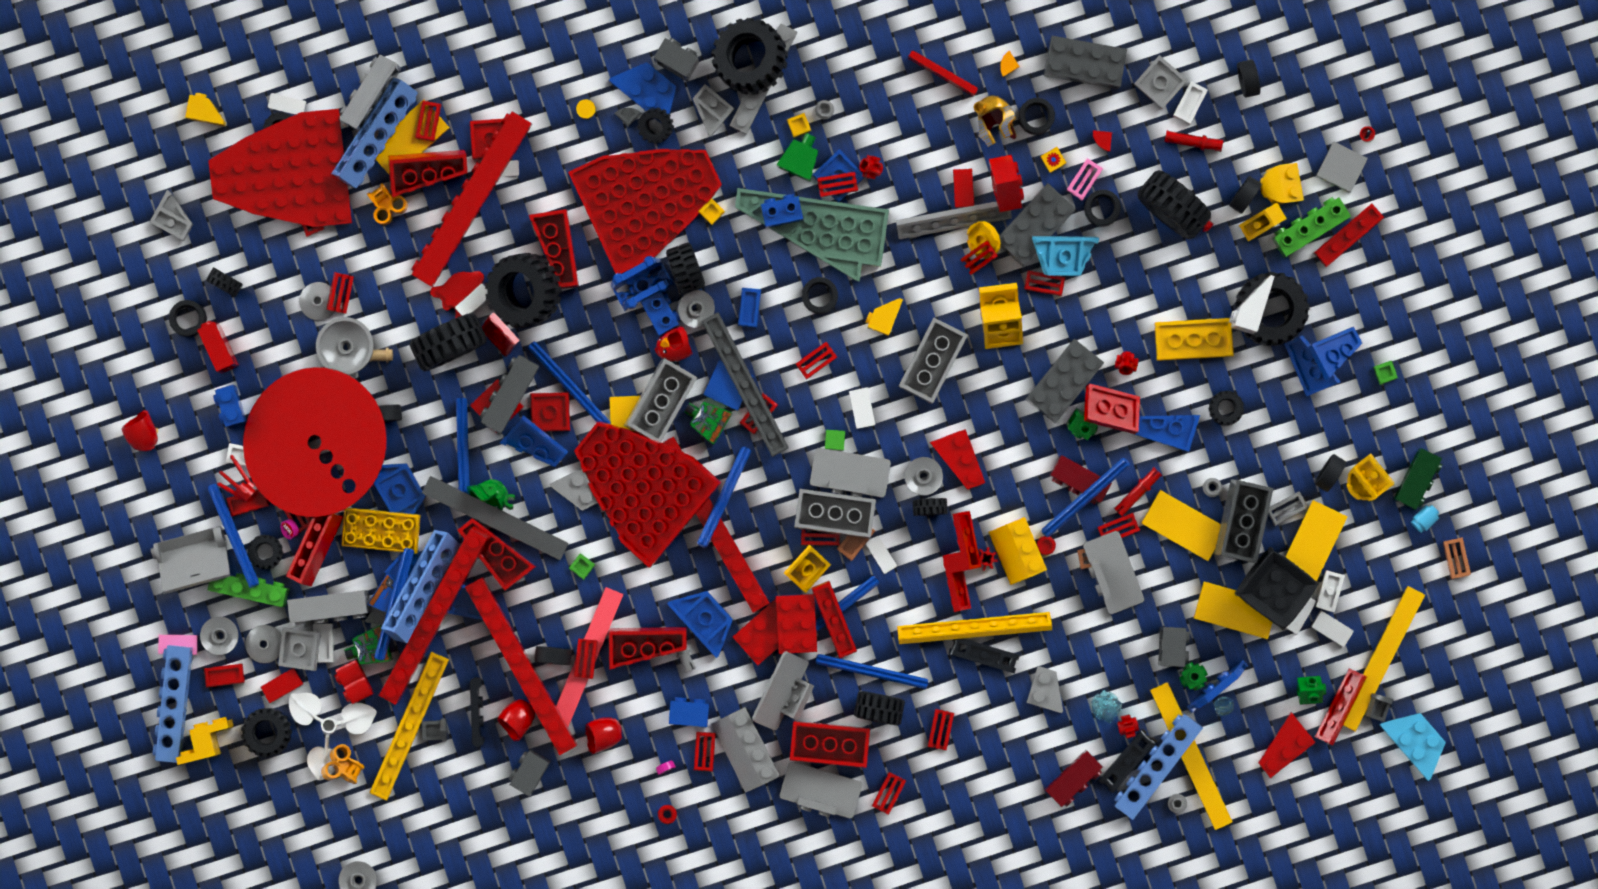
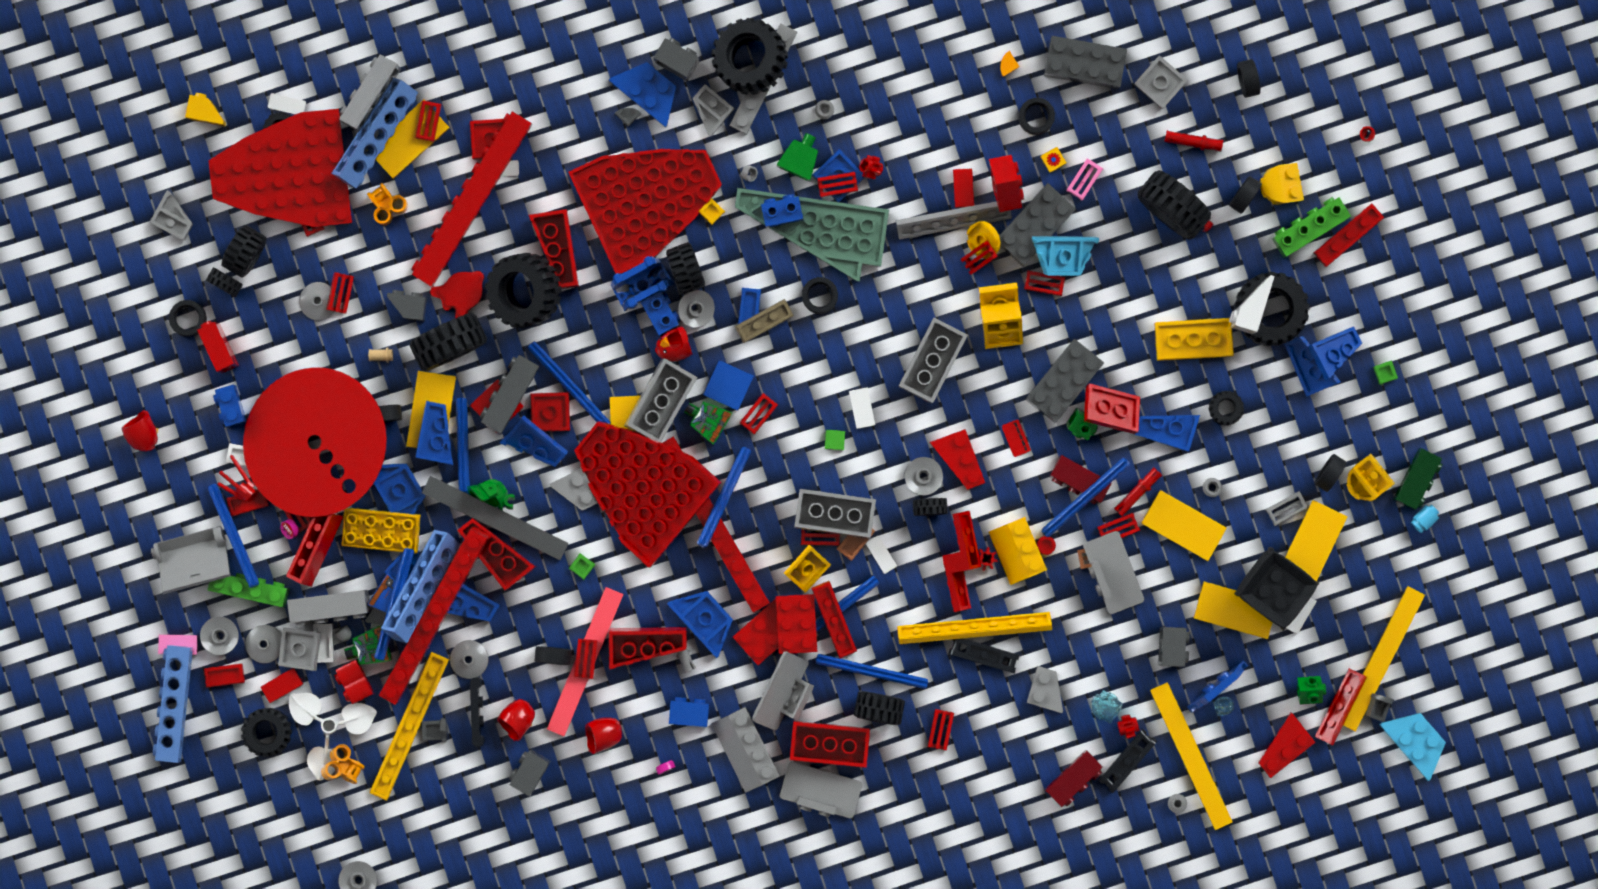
yellow bracket [176,717,234,765] -> none
black tyre [247,535,283,569] -> none
light grey dish [316,317,374,375] -> none
red wedge [388,150,468,198] -> none
white sticker [455,284,488,316] -> none
red brick [465,577,578,755] -> none
red tile [482,312,520,357] -> none
yellow tile [576,99,596,119] -> none
black tyre [637,108,674,144] -> none
red plate [658,805,677,824] -> none
red tile [694,732,716,772] -> none
dark grey tile [702,312,789,457] -> none
yellow tile [787,113,811,138] -> none
red tile [796,342,837,380] -> none
light grey bracket [810,448,891,497] -> none
yellow slope [865,298,903,336] -> none
red tile [872,772,906,815] -> none
red tile [908,50,978,97] -> none
pearl gold piece [973,96,1017,147] -> none
black tyre [1084,189,1121,227] -> none
red tile [1093,130,1112,152] -> none
medium blue brick [1114,713,1203,820] -> none
red gear [1115,351,1139,375] -> none
white tile [1173,81,1208,124] -> none
green brick [1179,662,1208,691] -> none
dark grey brick [1214,480,1274,563] -> none
yellow slope [1239,203,1287,242] -> none
white tile [1310,611,1354,647] -> none
white plate [1315,570,1345,612] -> none
light grey tile [1316,141,1368,193] -> none
nougat tile [1443,537,1471,579] -> none
none -> black tyre [221,225,266,278]
none -> light grey hinge [335,625,351,641]
none -> dark grey slope [387,290,427,321]
none -> yellow tile [406,371,456,448]
none -> blue wing [415,401,453,465]
none -> light grey dish [450,640,489,679]
none -> dark tan tile [734,299,794,343]
none -> light grey hinge [741,166,758,182]
none -> red sticker [1002,419,1031,457]

